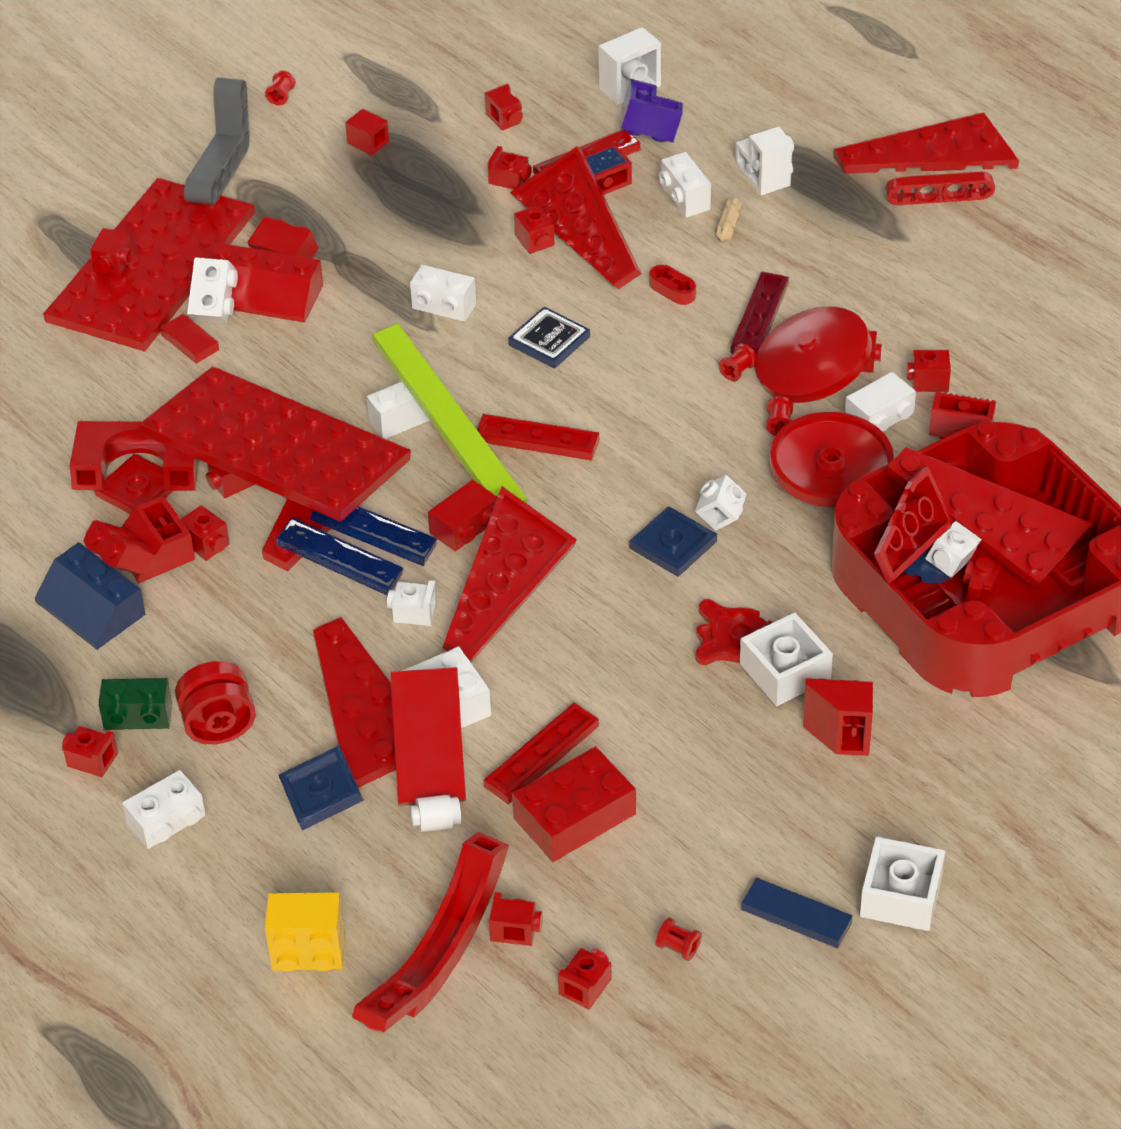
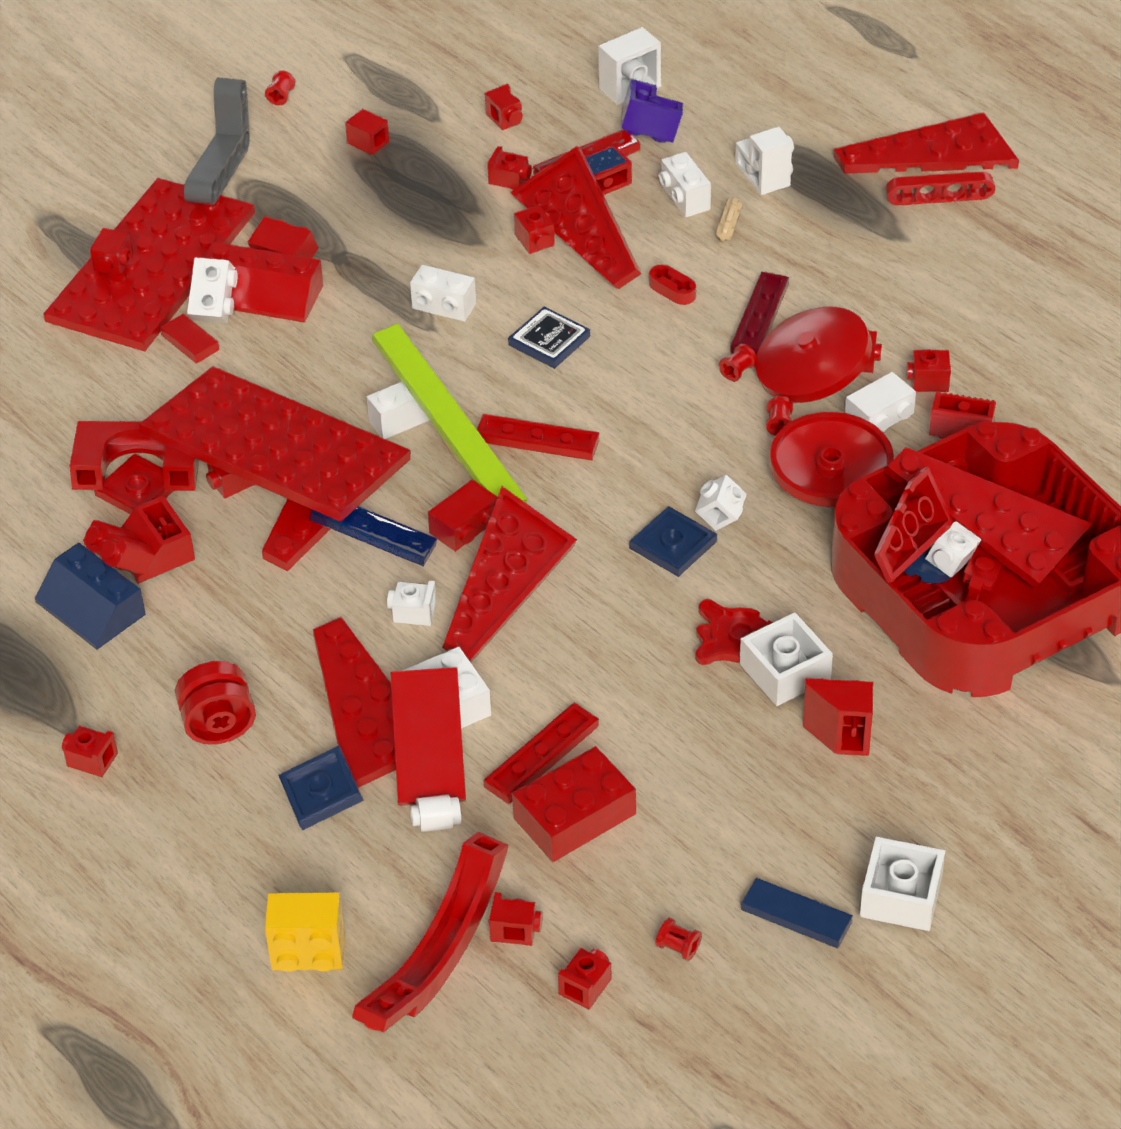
dark green brick [98,678,173,730] -> none
white brick [122,770,206,849] -> none
red brick [181,505,230,561] -> none
clear blue tile [276,517,403,596] -> none

